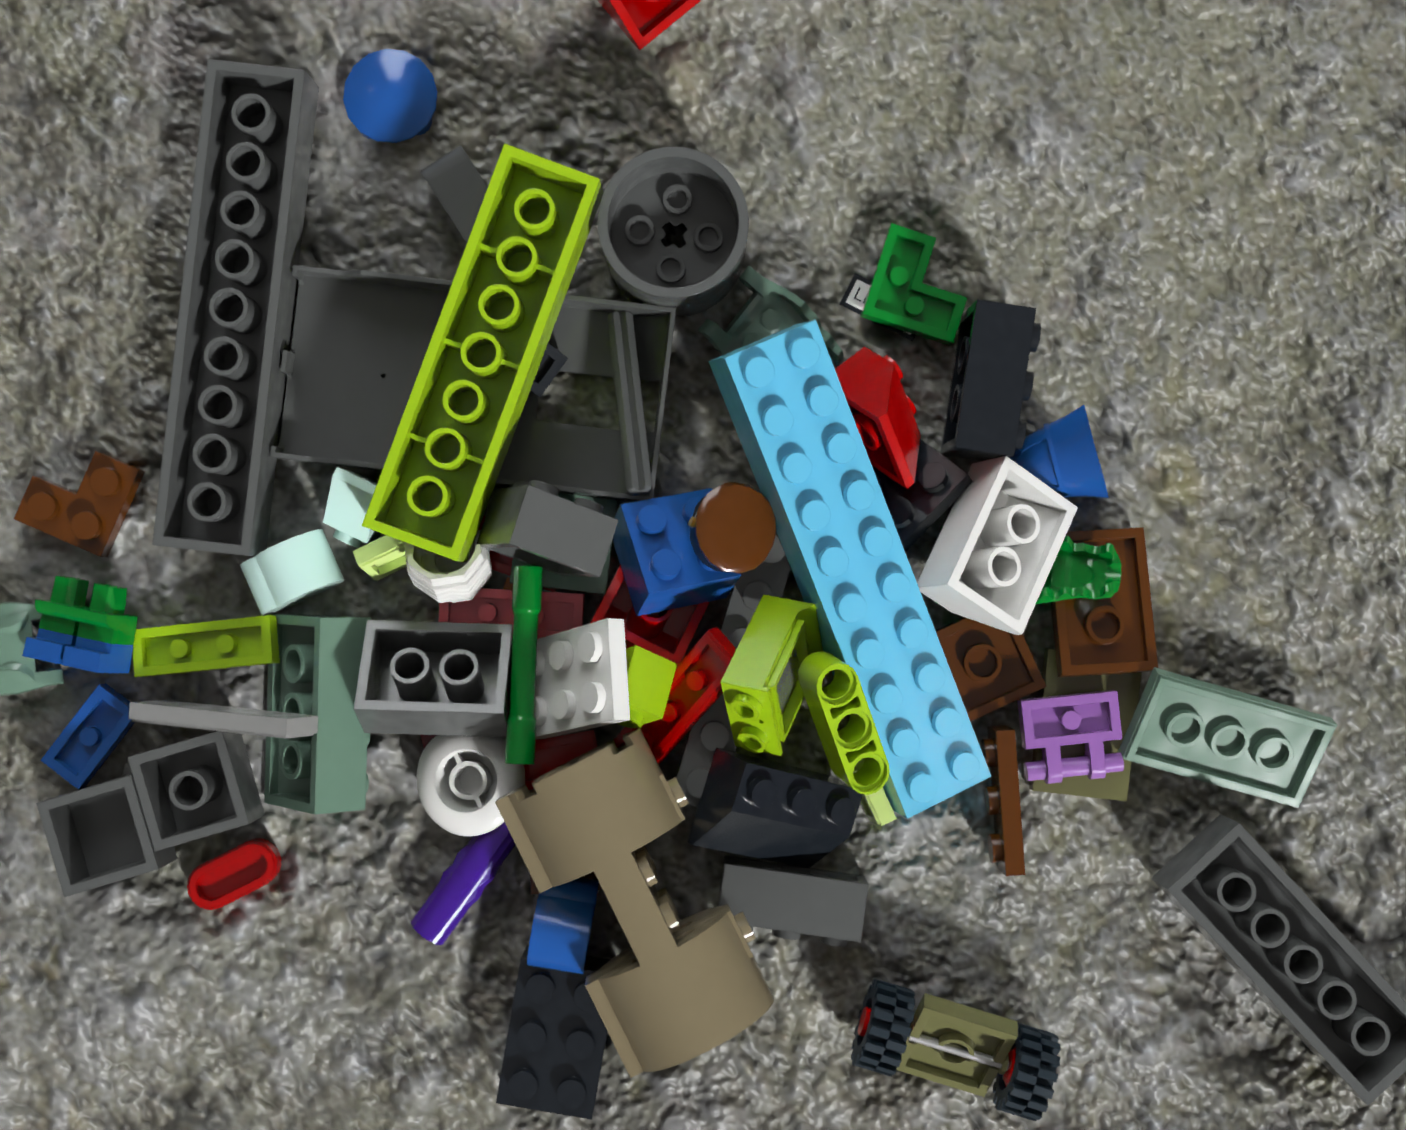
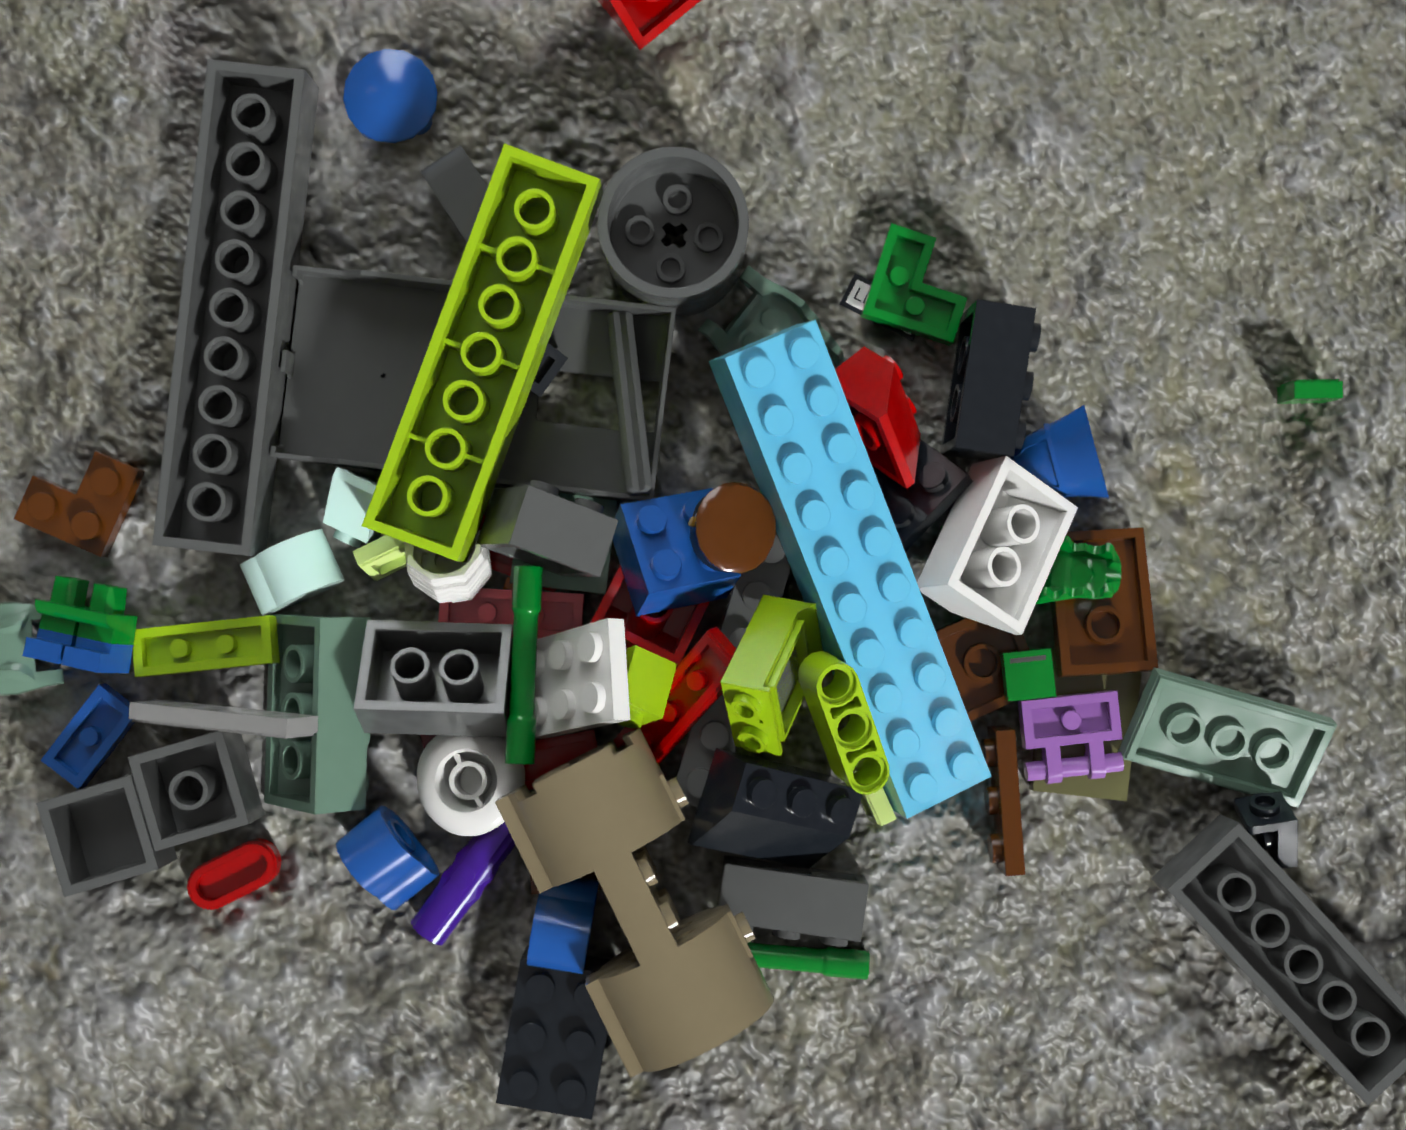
plate [851,979,1061,1121] -> none
none -> blue piece [336,806,440,910]
none -> green piece [747,942,870,980]
none -> green tile [1000,648,1056,702]
none -> black bracket [1234,791,1298,869]
none -> green tile [1277,379,1343,404]

